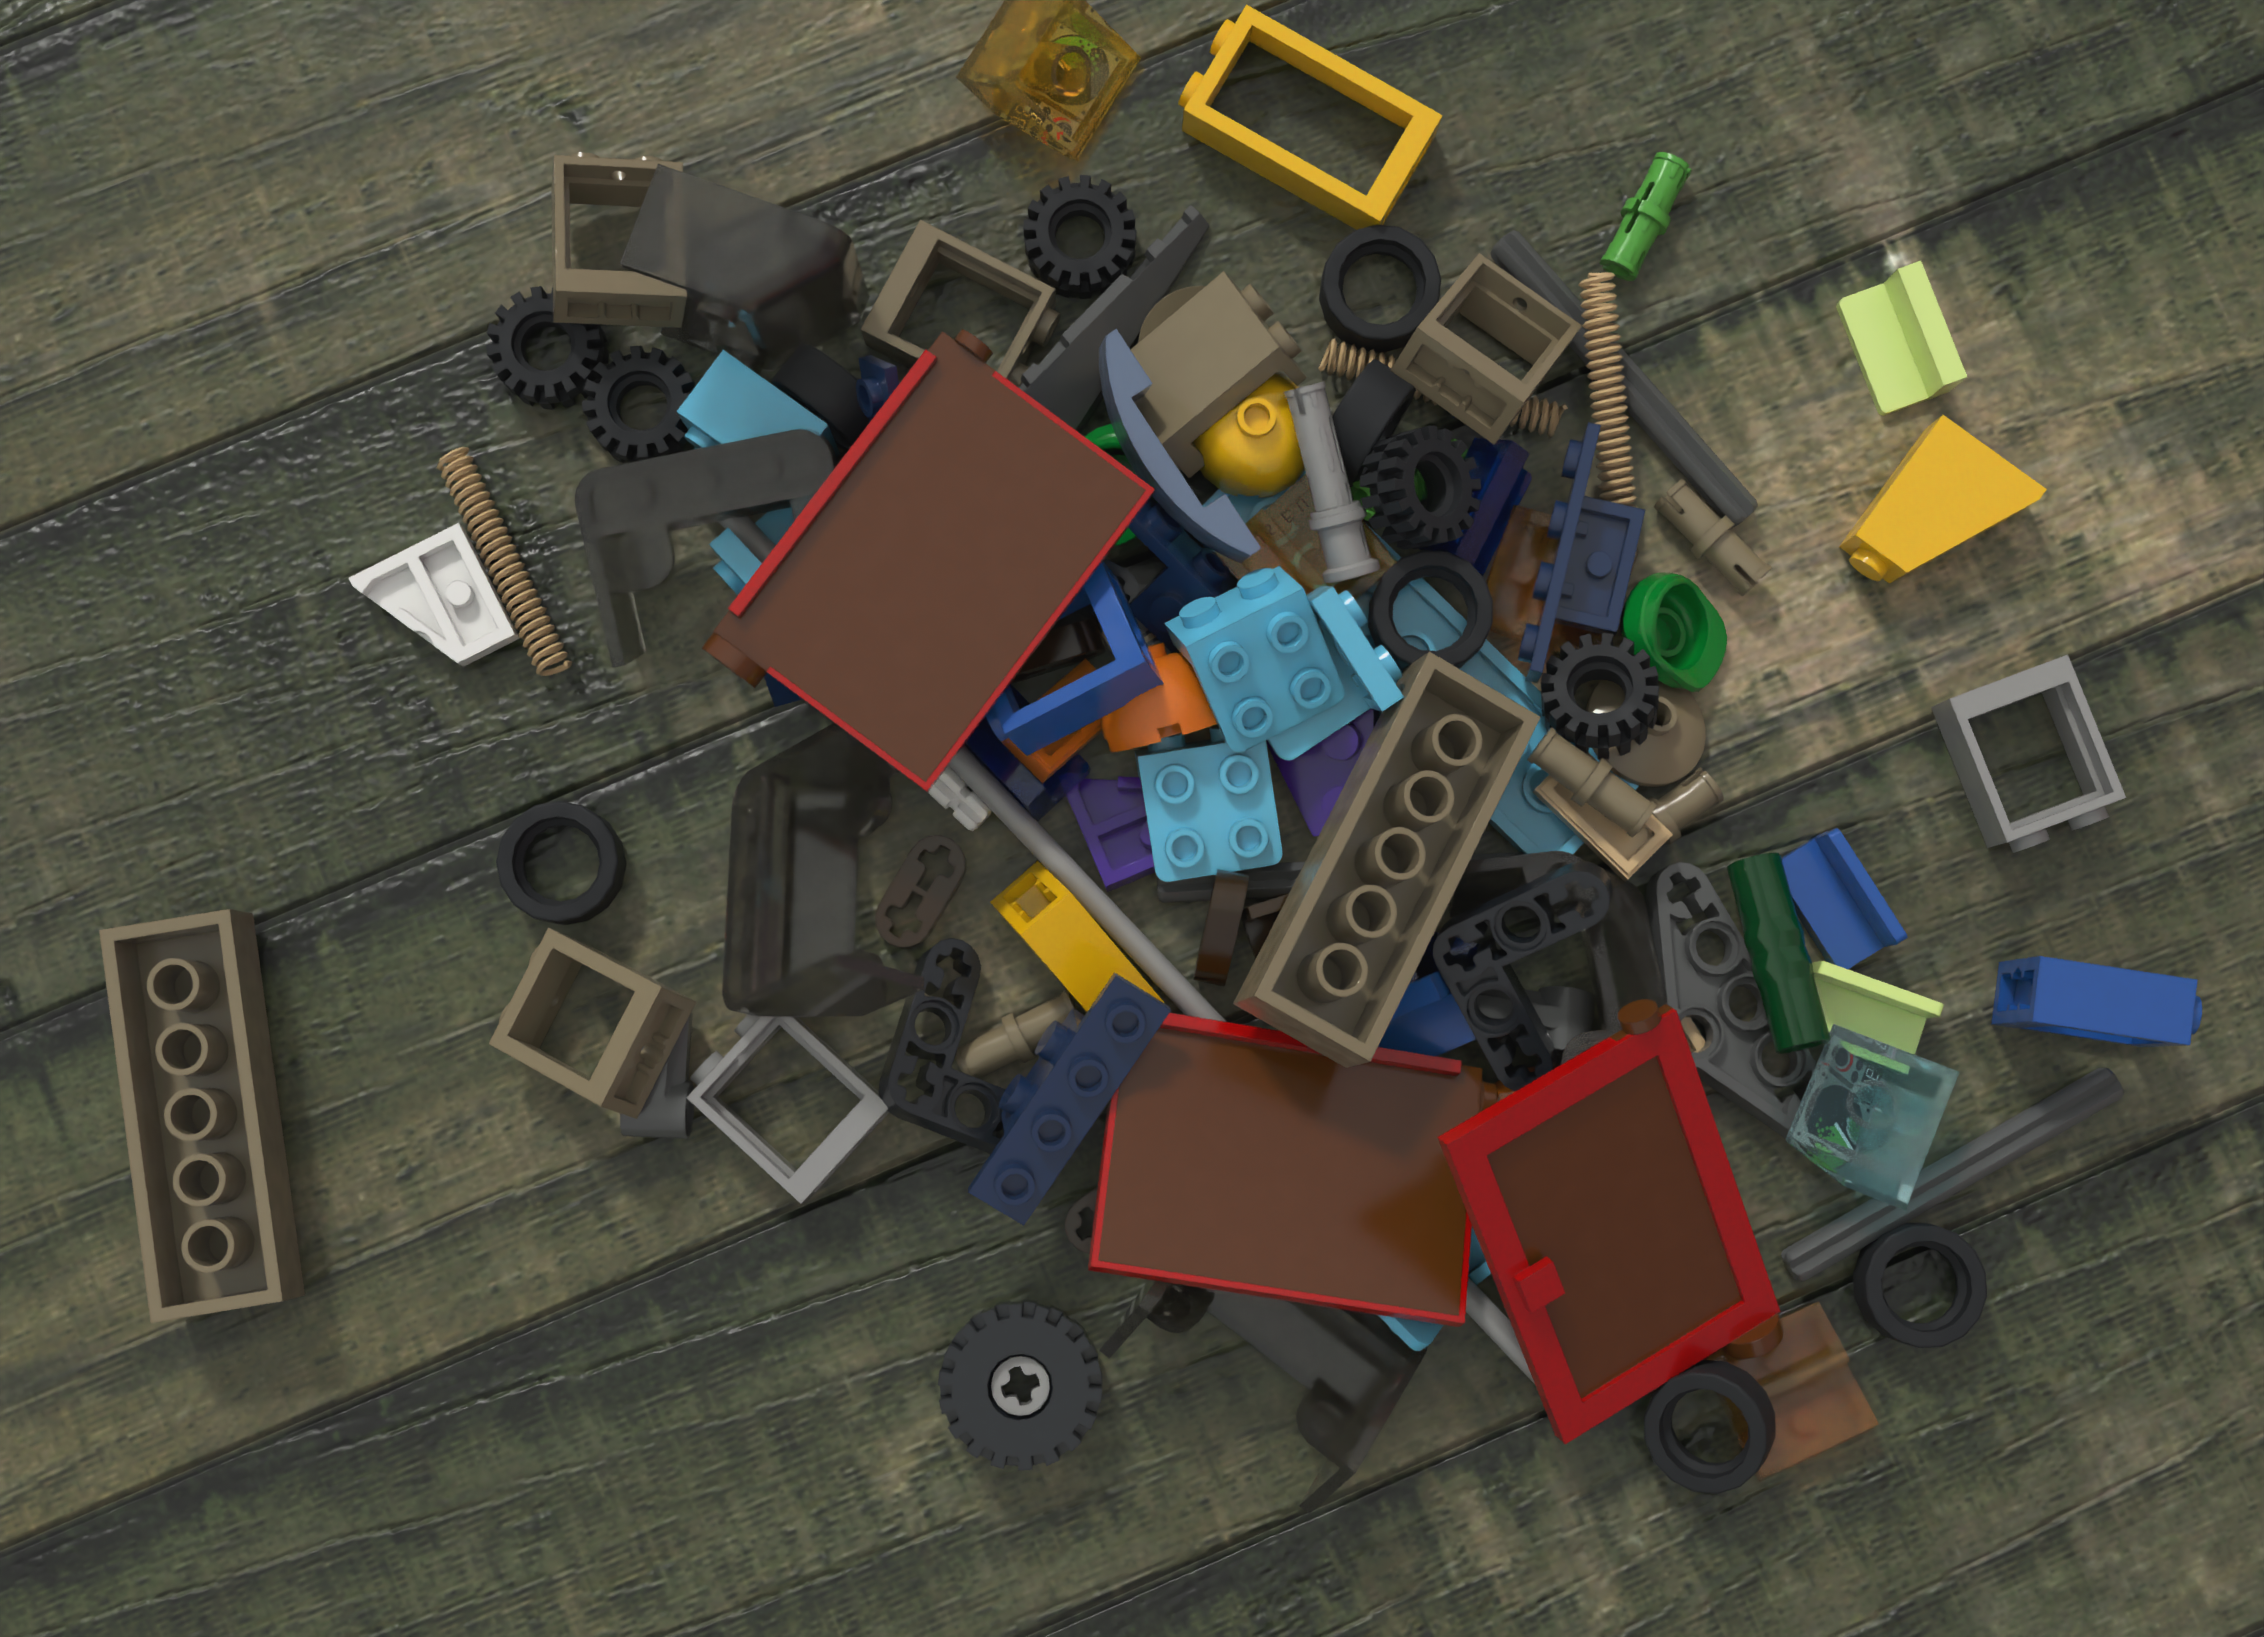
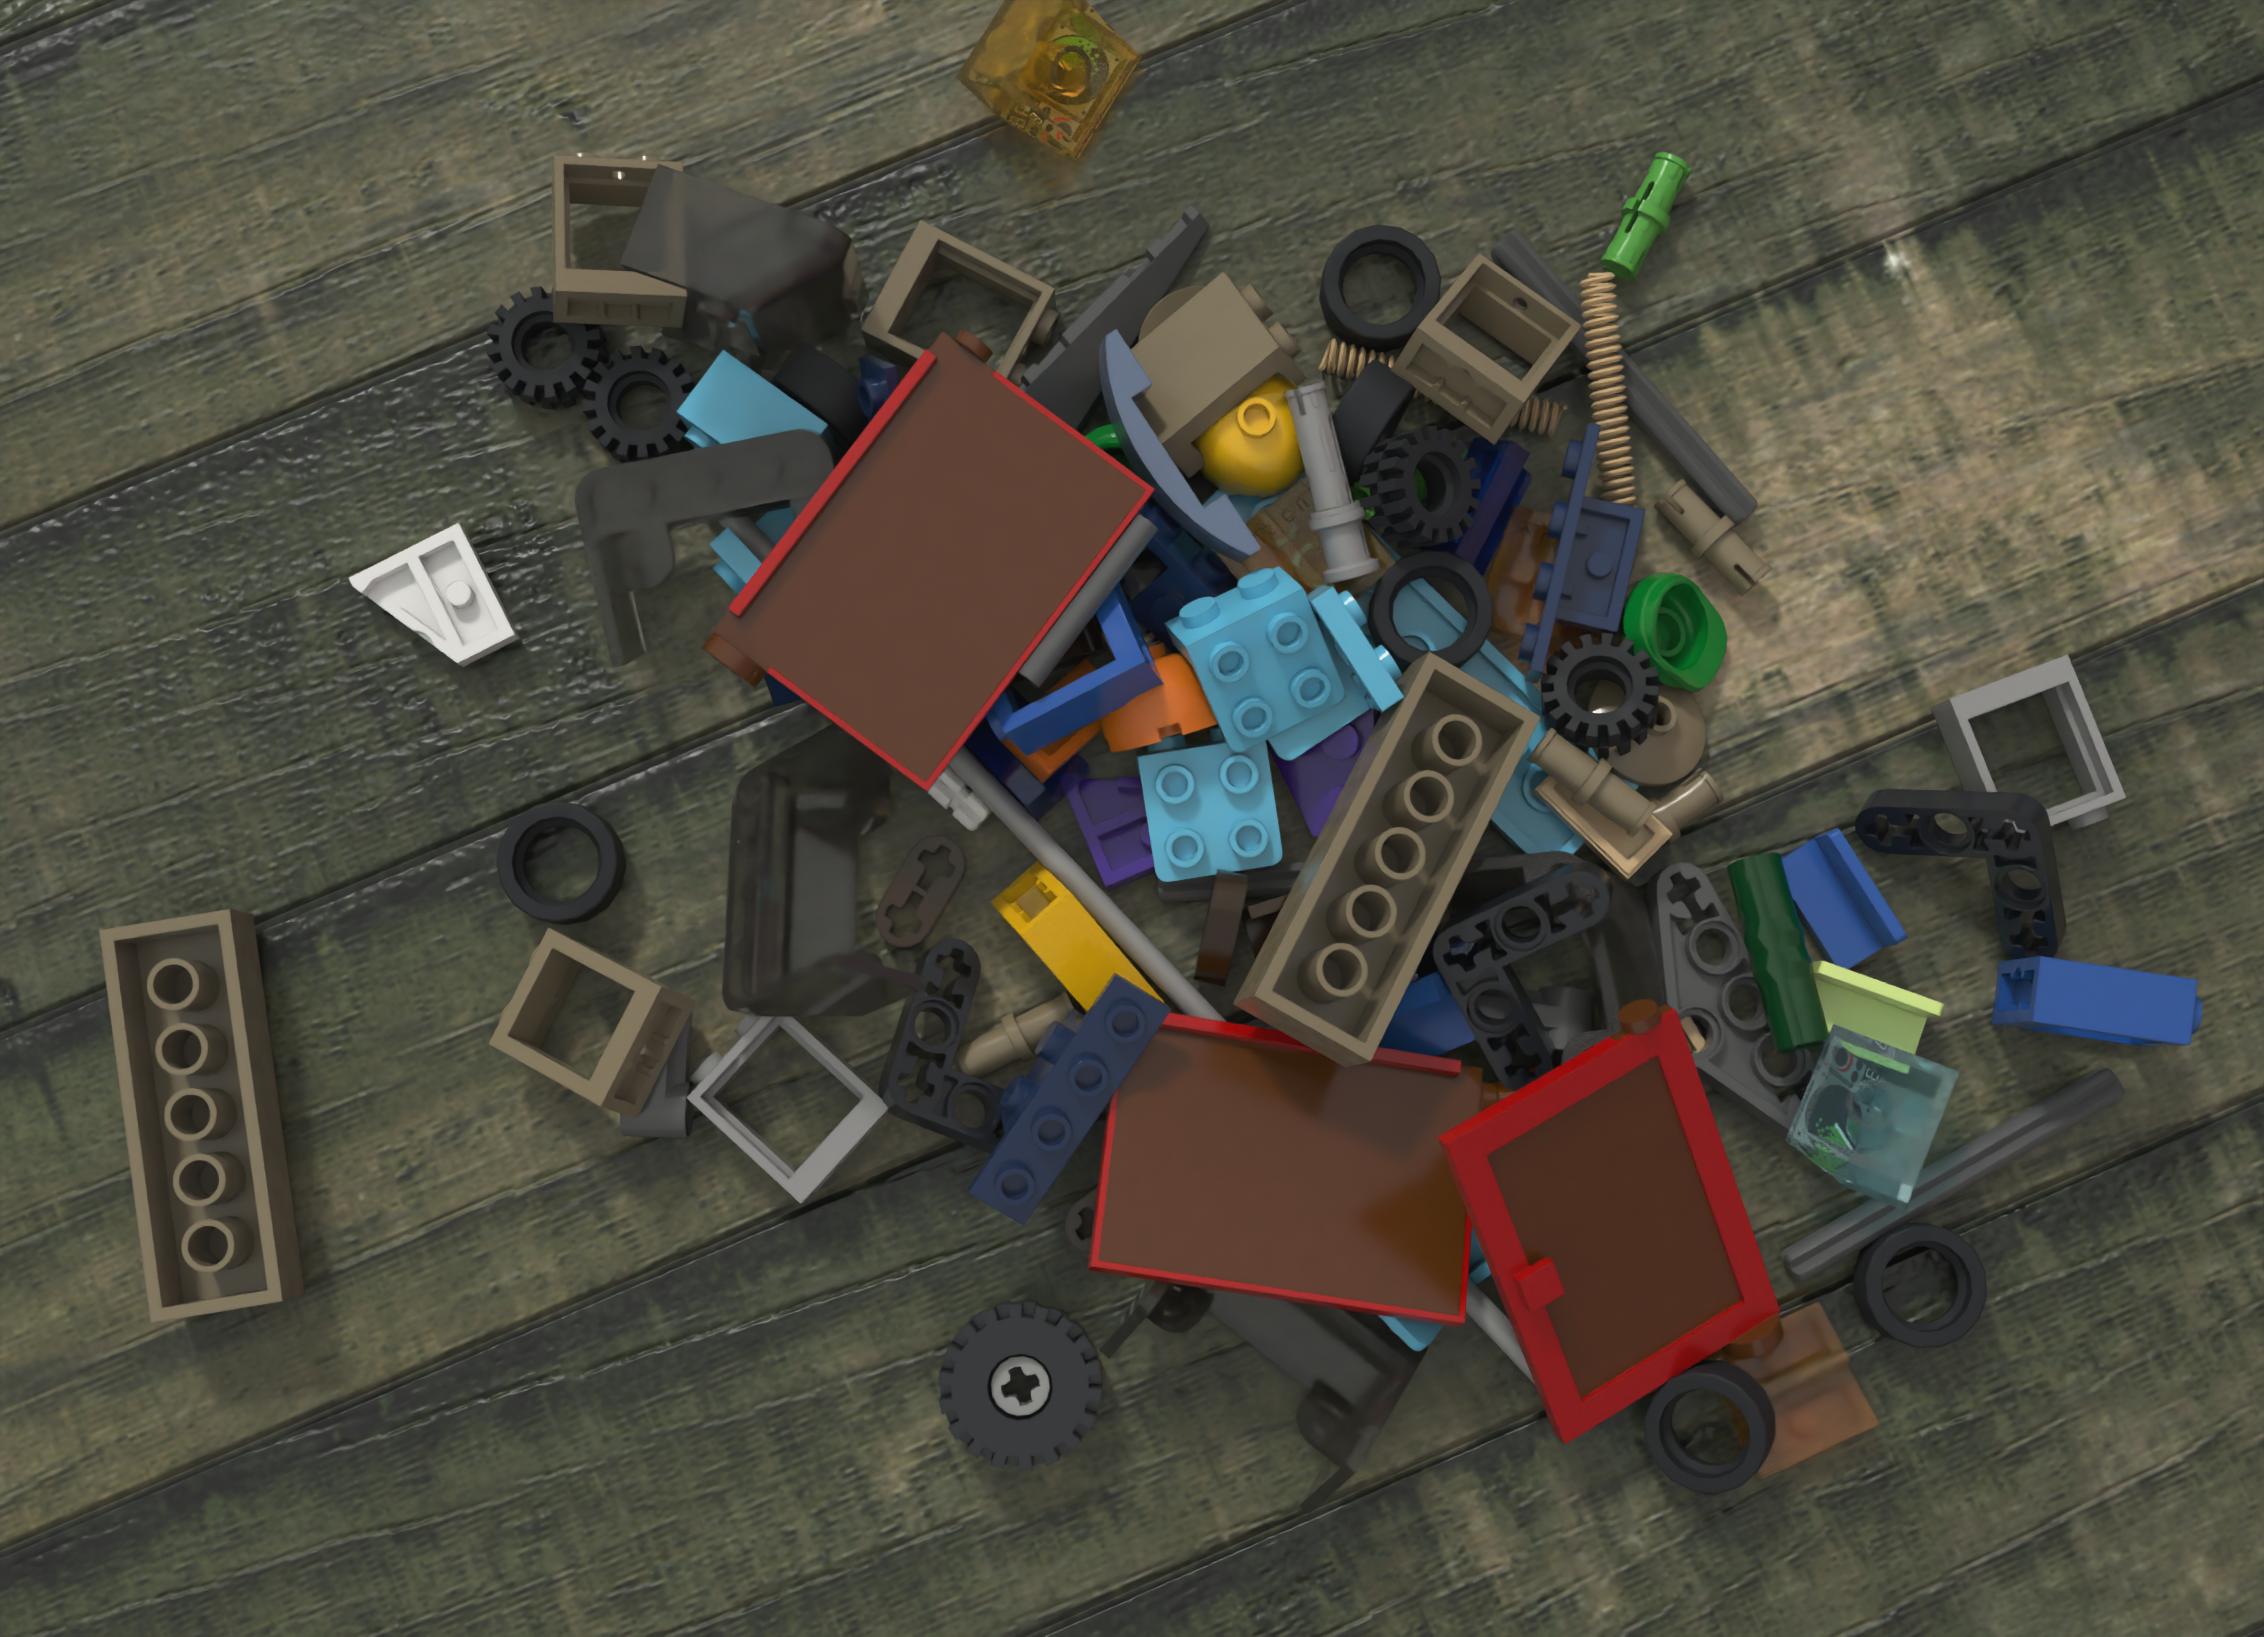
tan piece [437,447,573,676] -> none
black tyre [1023,175,1137,299] -> none
yellow window [1178,4,1443,230] -> none
yellowish green panel [1836,261,1967,416] -> none
yellow slope [1839,415,2047,584] -> none
none -> dark grey bar [1018,514,1158,688]
none -> black beam [1855,789,2067,959]

